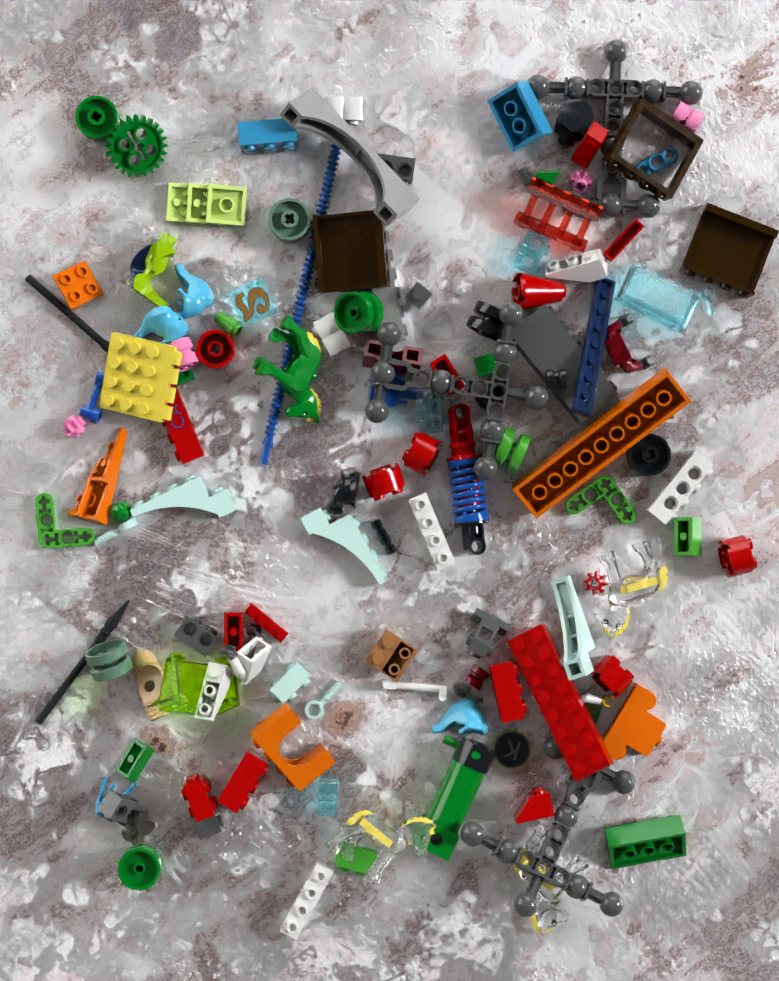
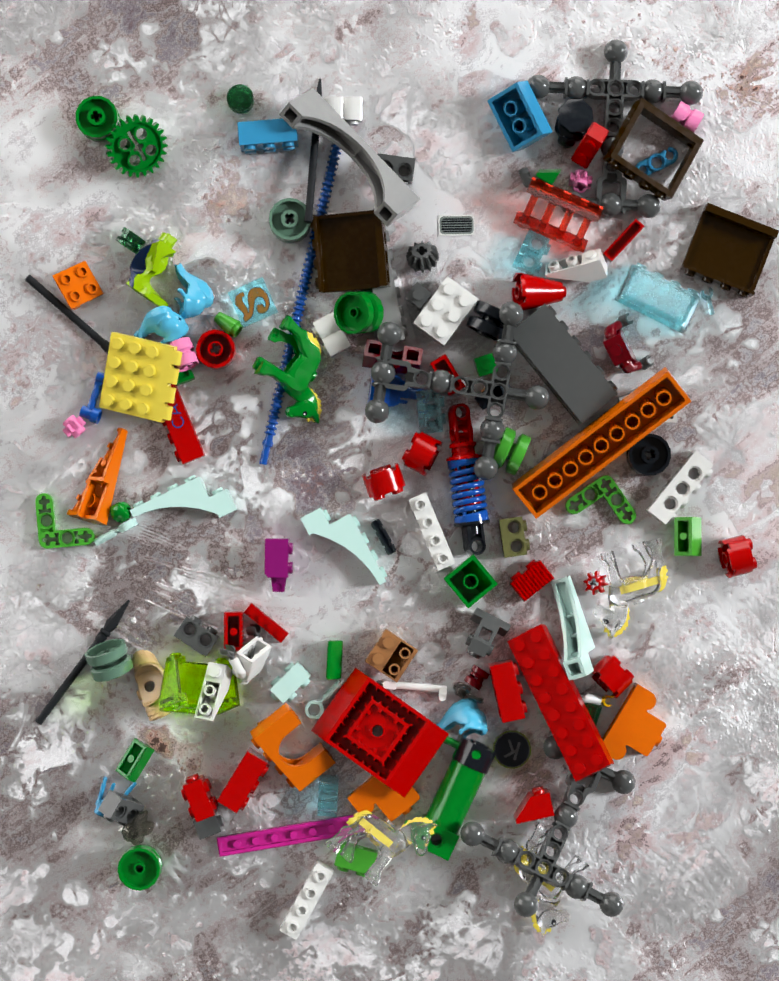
yellowish green slope [166,182,247,226] -> none
black piece [327,471,361,515] -> none
black wheel [545,369,567,389] -> none
dark blue tile [571,278,616,418] -> none
green slope [605,815,686,869] -> none
none -> clear green wheel [115,227,146,254]
none -> dark pink tile [217,814,370,857]
none -> clear green wheel [227,84,254,114]
none -> magenta hinge [265,538,293,592]
none -> black piece [304,79,322,223]
none -> red slope [311,668,449,798]
none -> green slope [326,640,343,680]
none -> orange brick [347,776,420,821]
none -> dark grey gear [406,240,439,273]
none -> white brick [413,276,478,347]
none -> sticker [438,214,475,236]
none -> green slope [443,554,498,608]
none -> olive brick [498,516,530,558]
none -> red brick [509,559,554,602]

